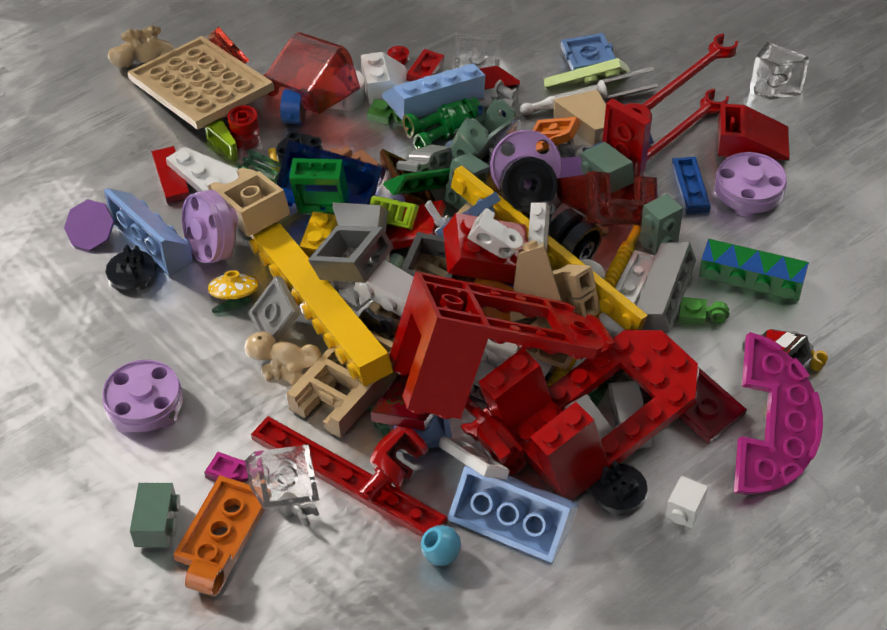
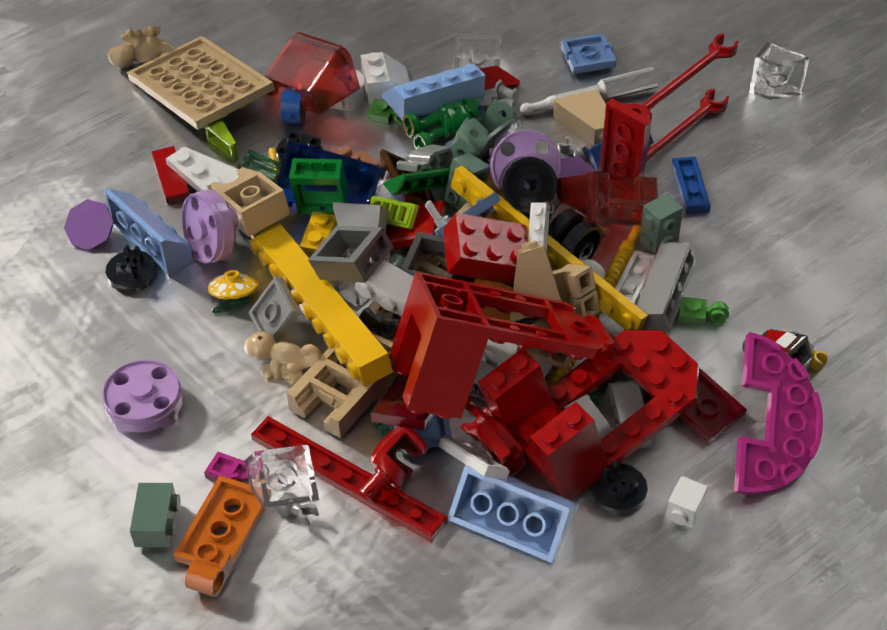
clear red tile [206,27,249,64] -> none
red wheel [227,105,261,150] -> none
red tile [387,46,410,65] -> none
red plate [406,49,445,82] -> none
medium azure piece [421,525,461,566] -> none
white leg [467,208,523,259] -> none
orange wing [532,117,581,153] -> none
yellowish green wing [543,58,630,88] -> none
sand green brick [580,142,634,194] -> none
green brick [699,238,809,301] -> none
lavender piece [714,152,787,217] -> none
red slope [718,103,790,161] -> none

